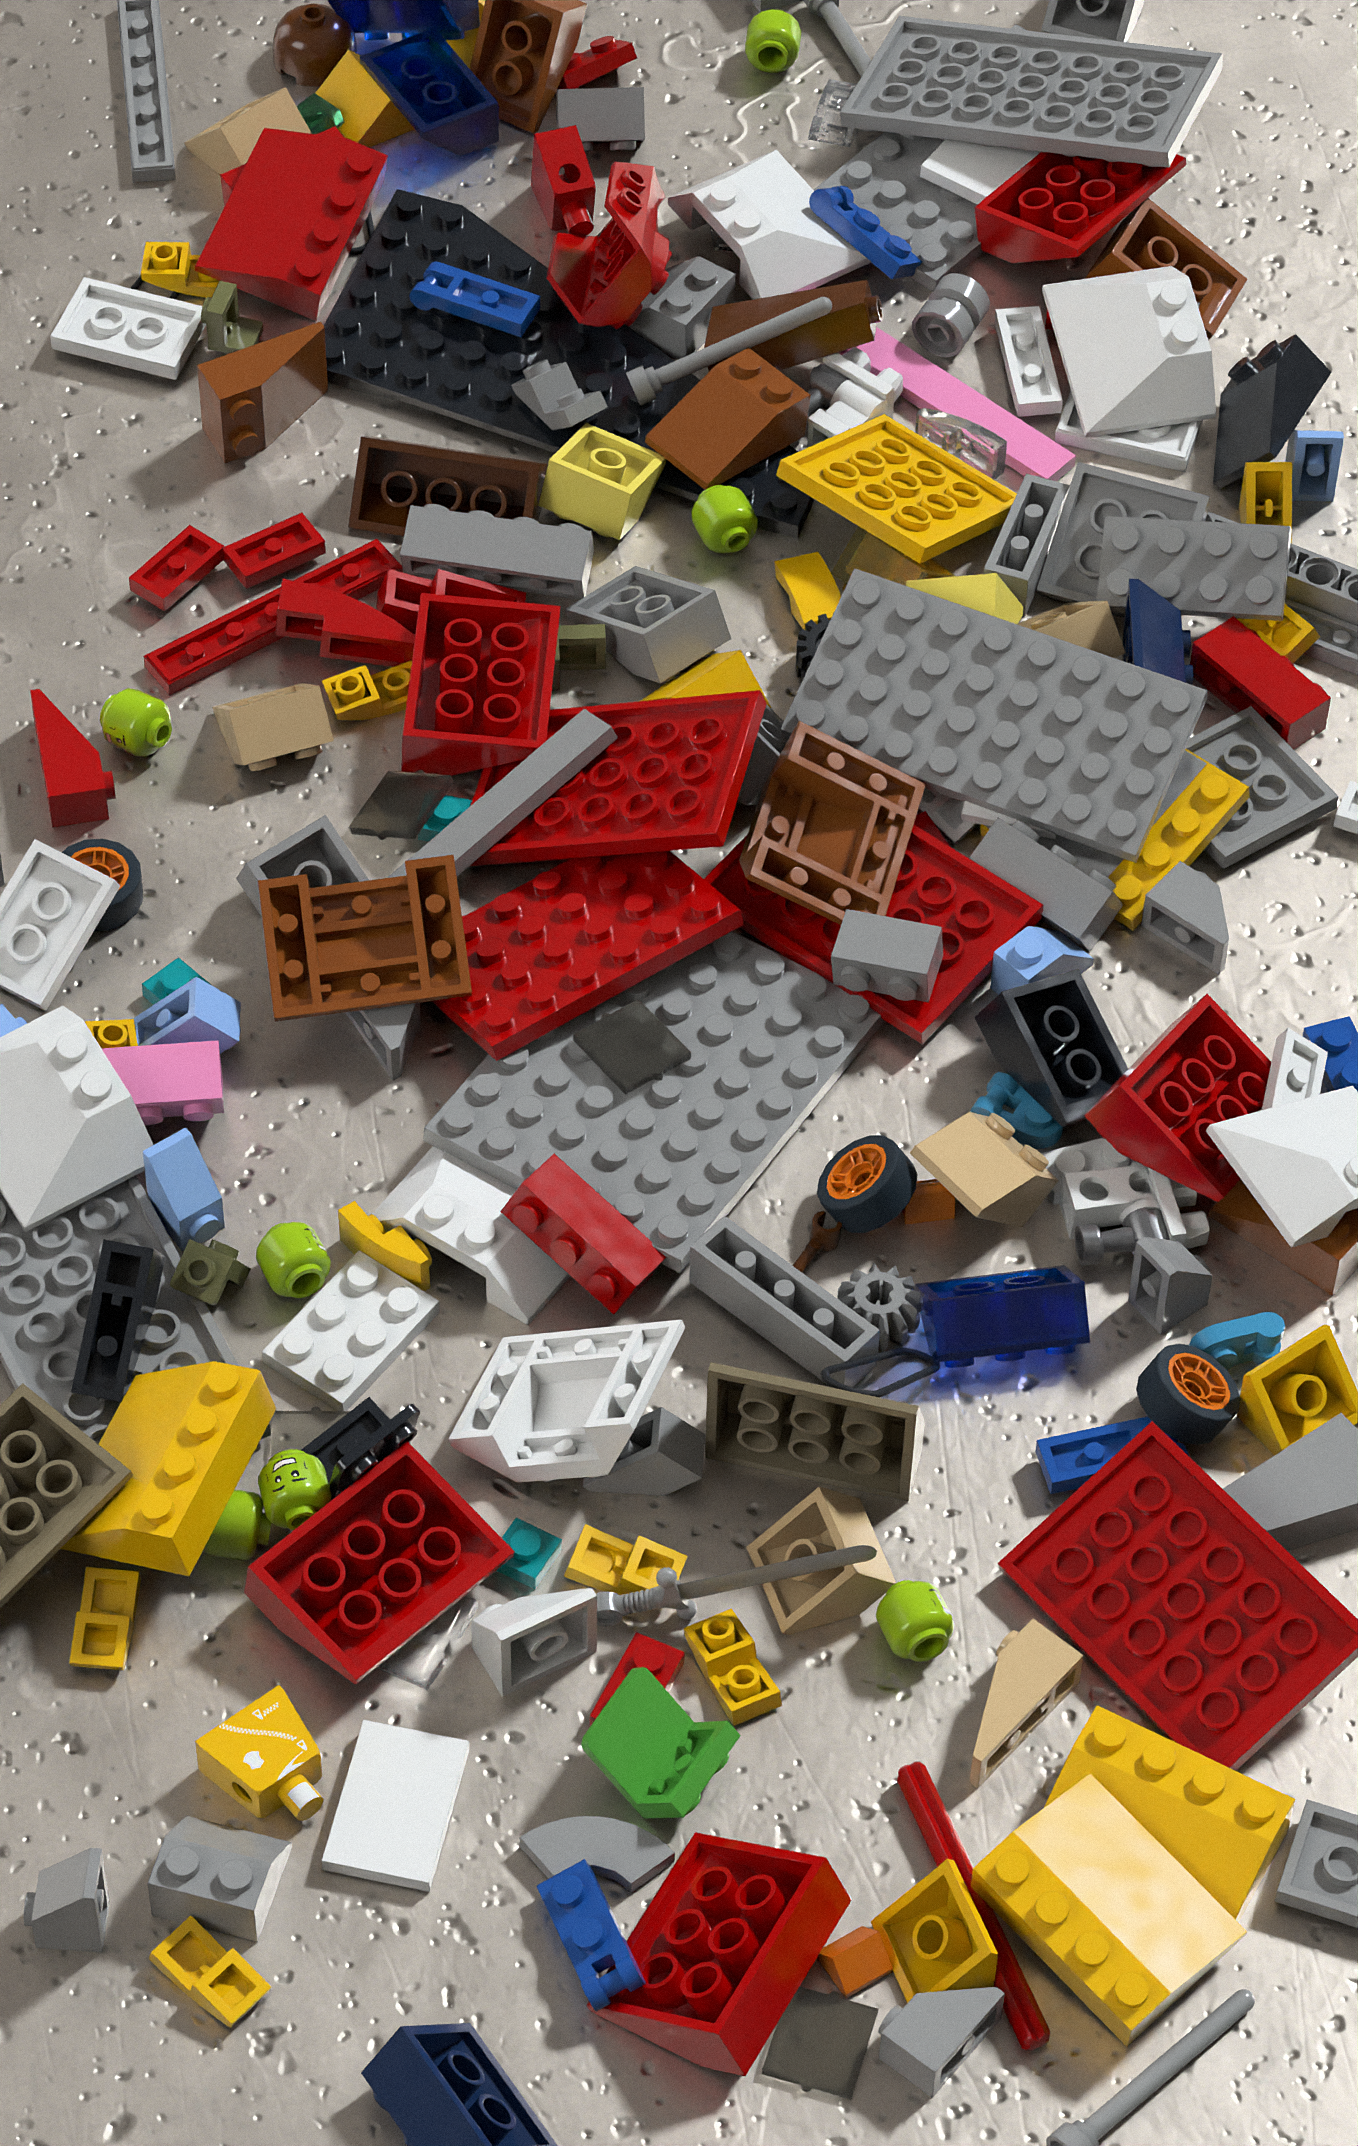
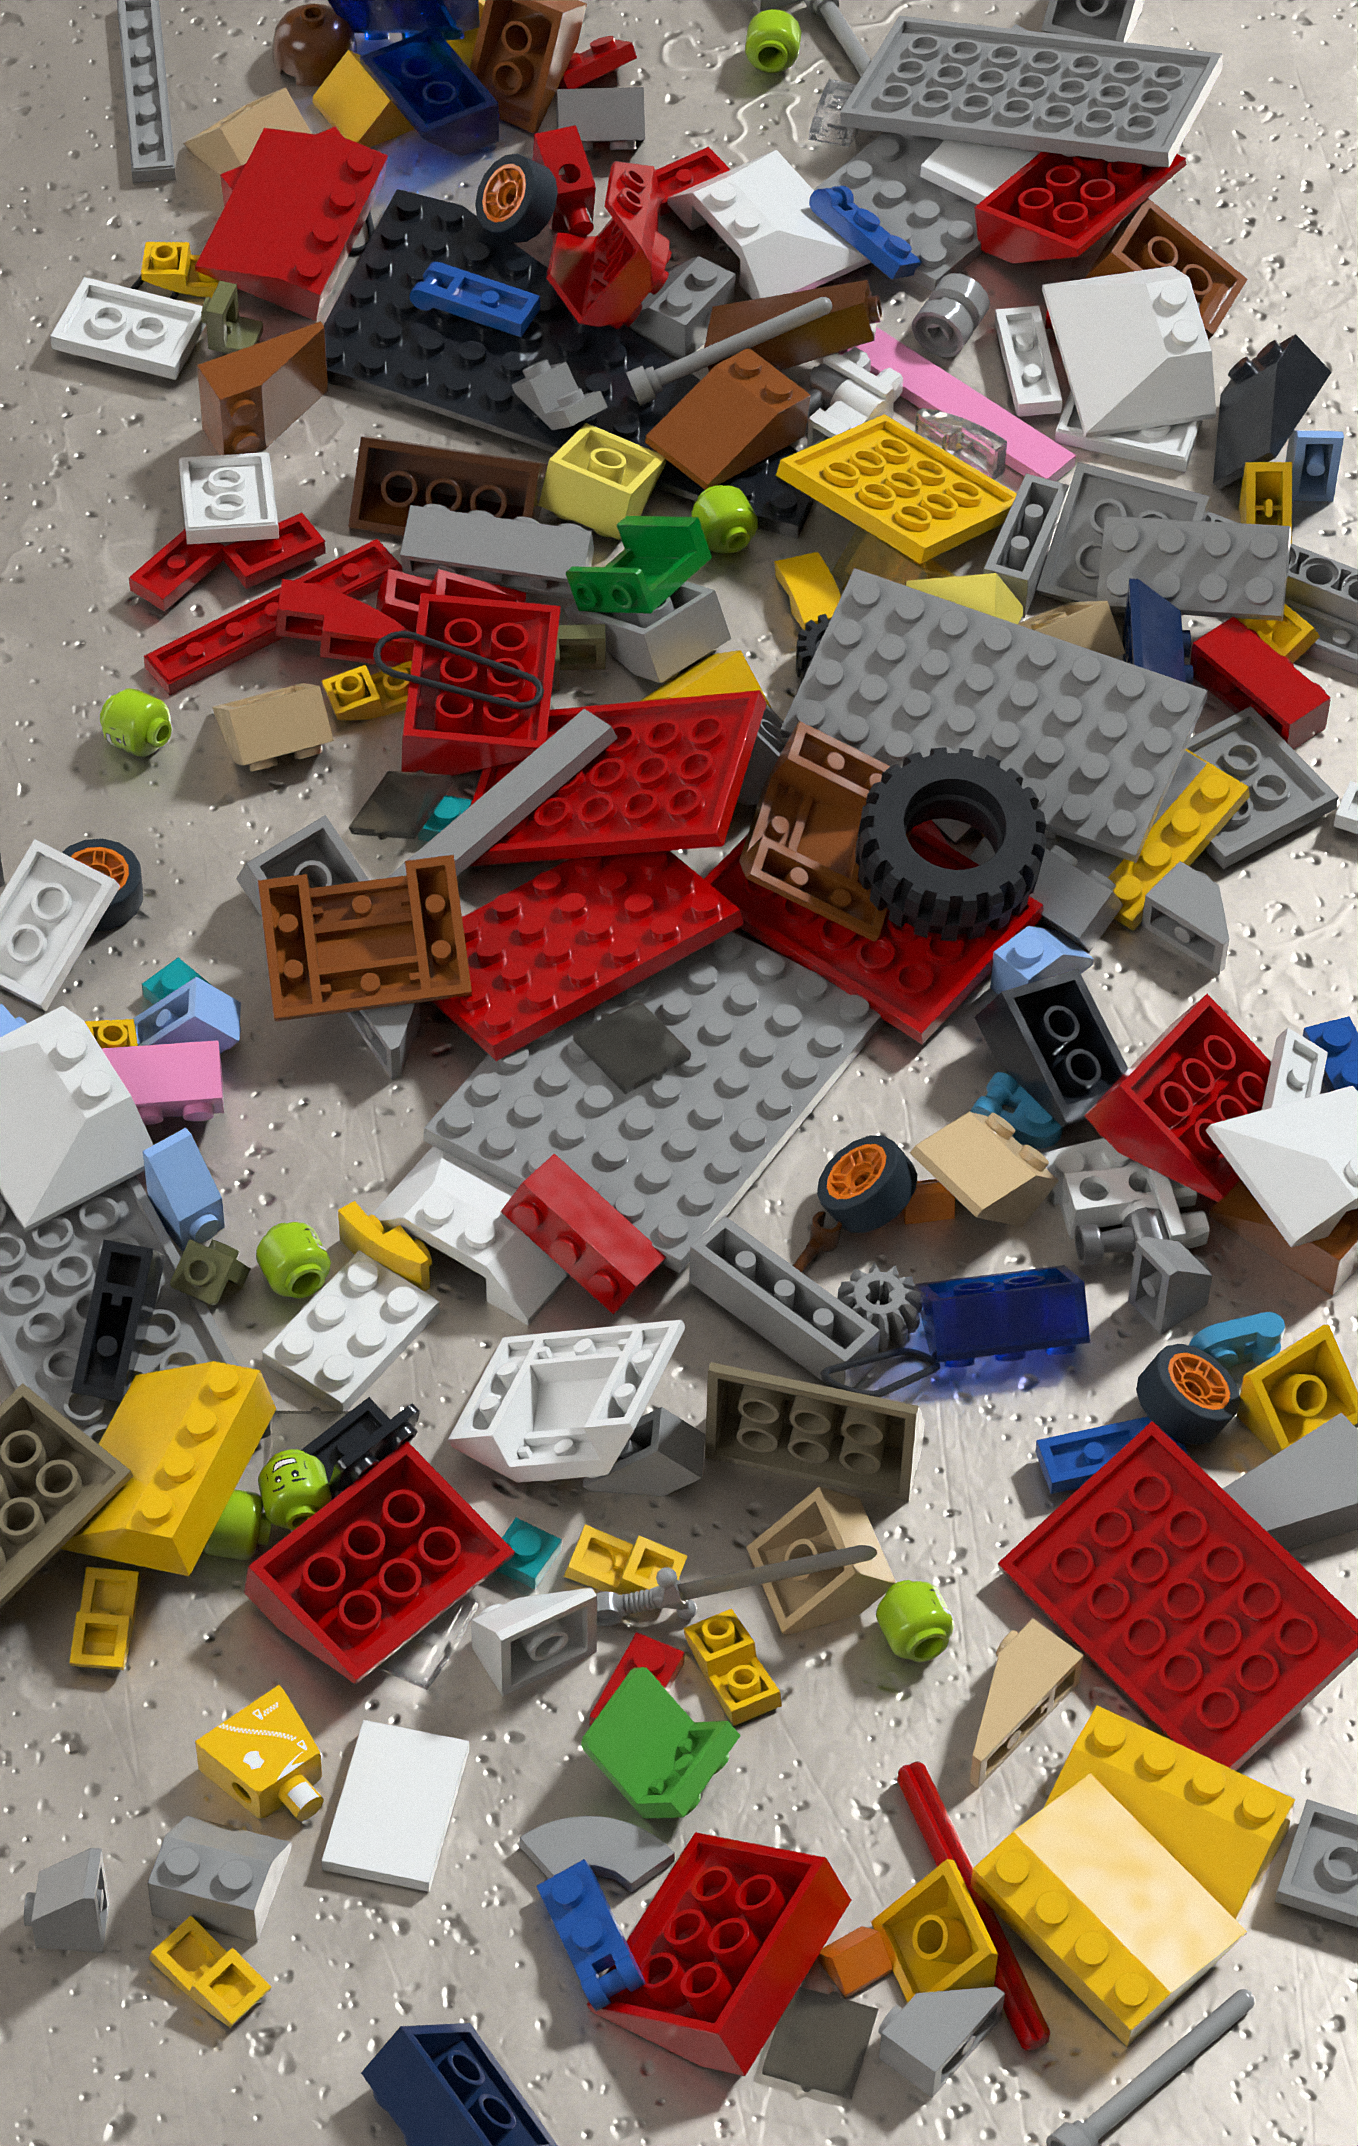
red slope [30,689,116,828] -> none
clear green plate [296,93,345,134] -> none
light grey brick [831,909,943,1003] -> none
none -> white tile [179,452,279,544]
none -> black piece [373,631,544,710]
none -> black wheel [475,154,558,243]
none -> green panel [566,516,712,614]
none -> red plate [655,147,731,217]
none -> black tyre [855,747,1047,941]

